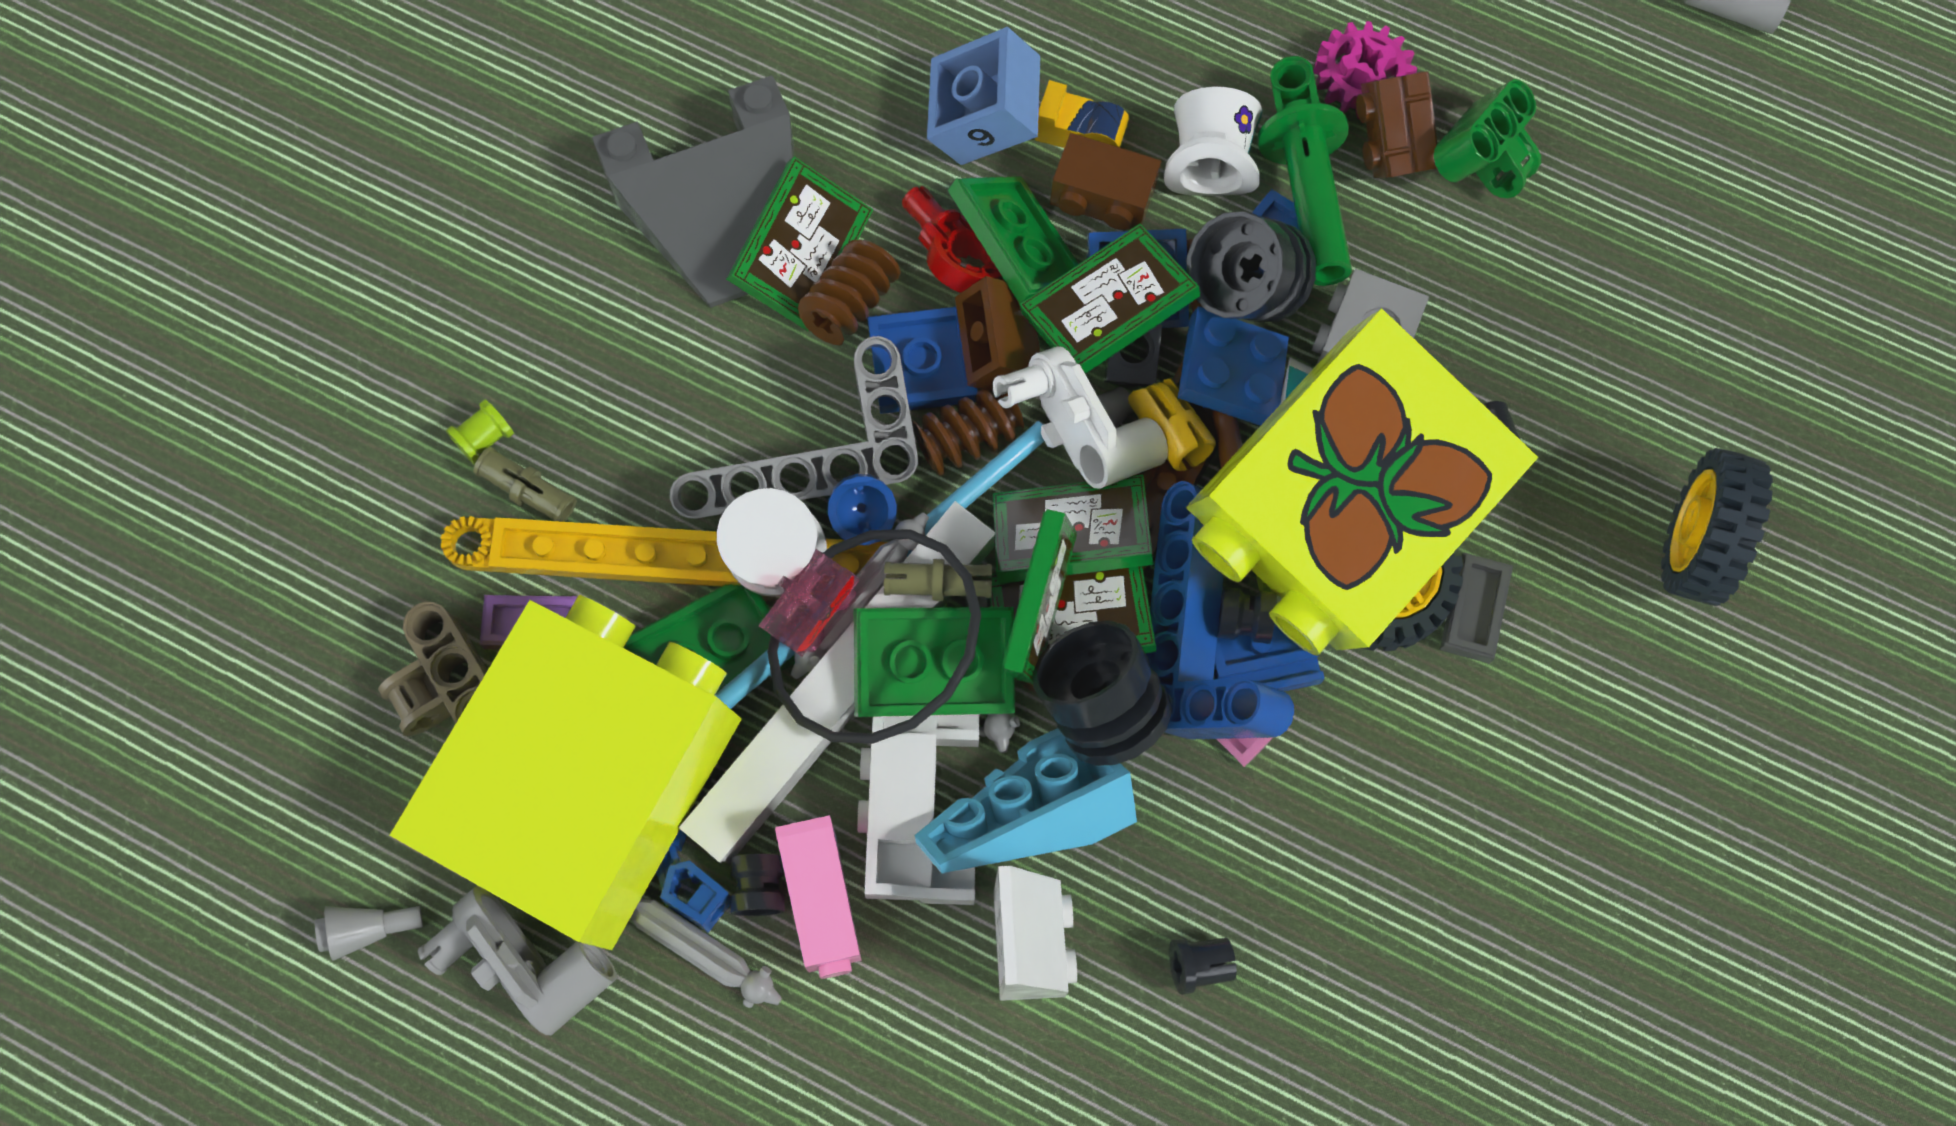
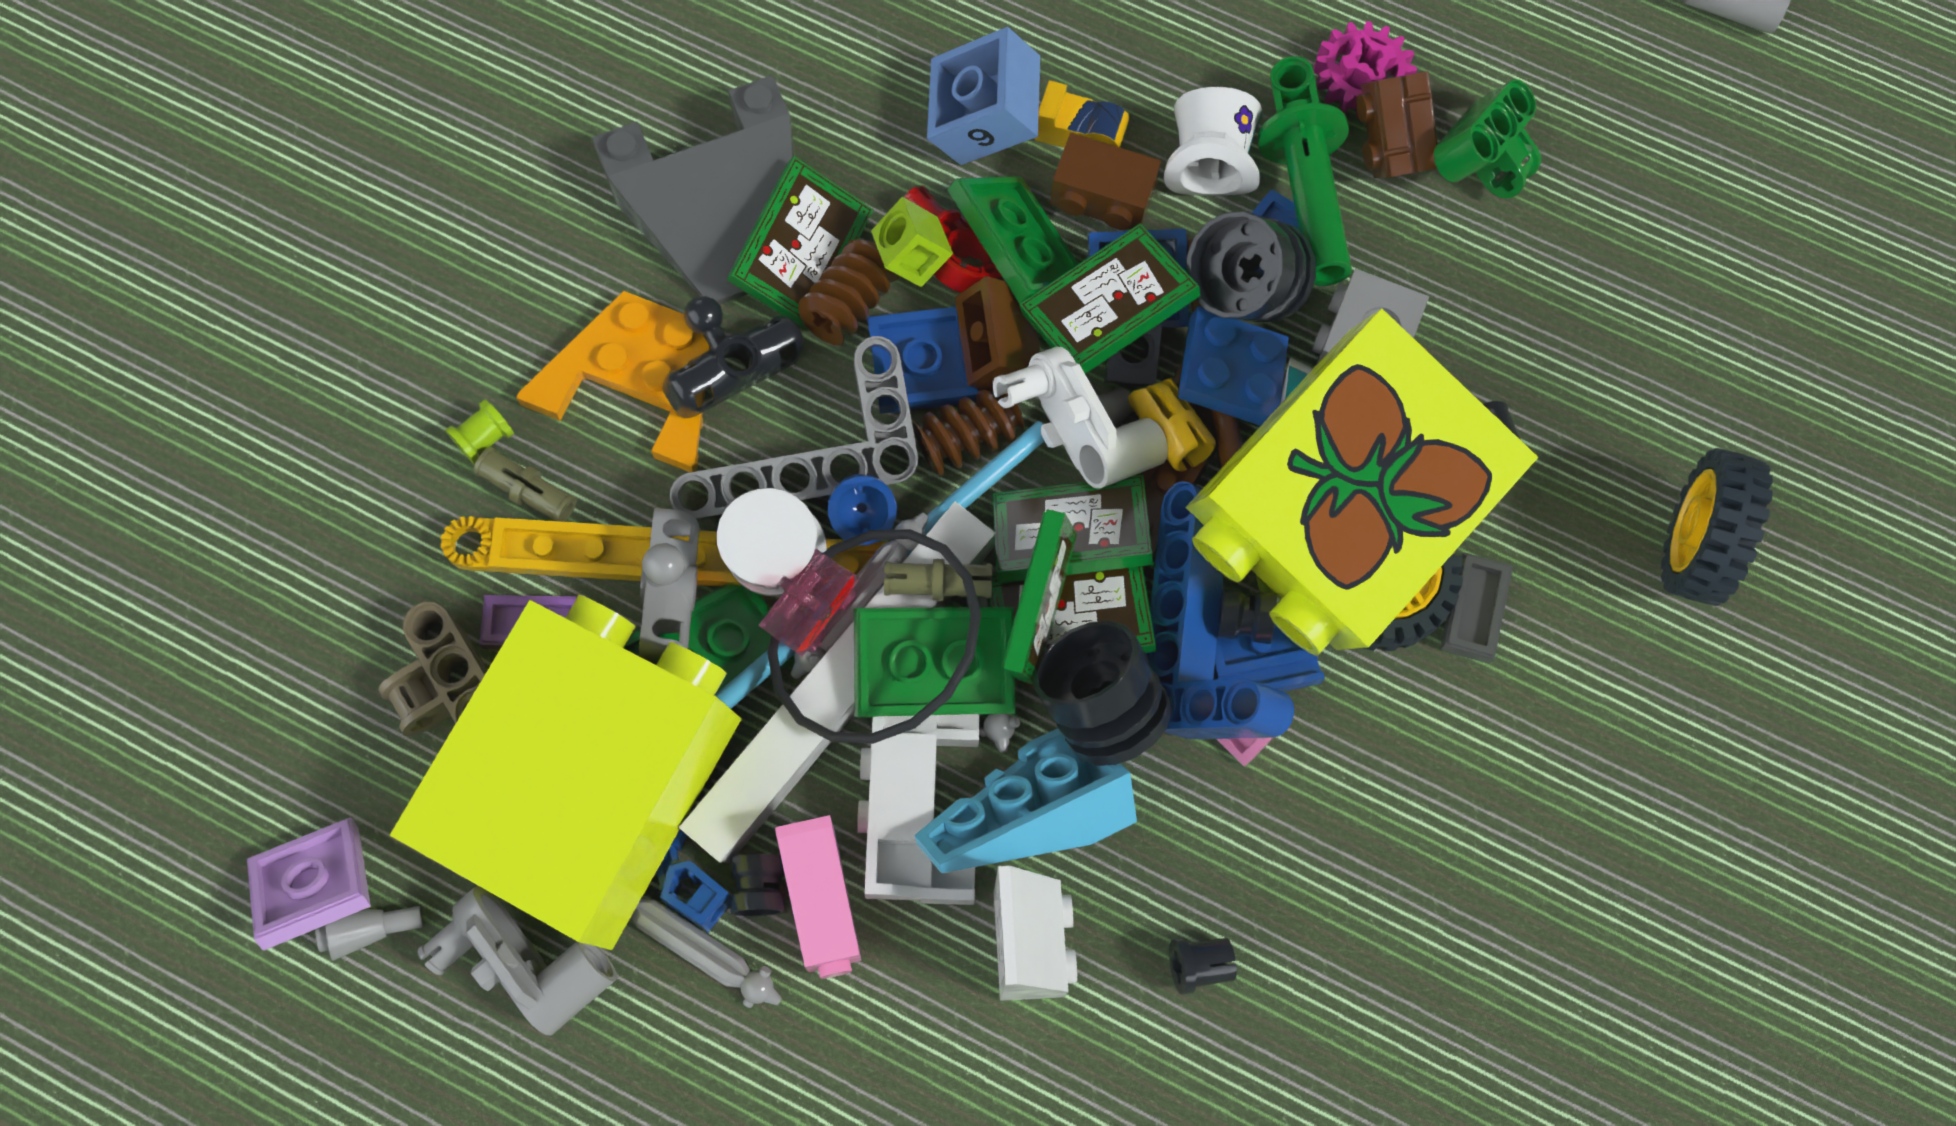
none -> lavender tile [247,817,371,950]
none -> light orange wing [516,291,711,472]
none -> light grey piece [639,508,700,663]
none -> black piece [662,296,804,418]
none -> lime brick [871,197,953,287]

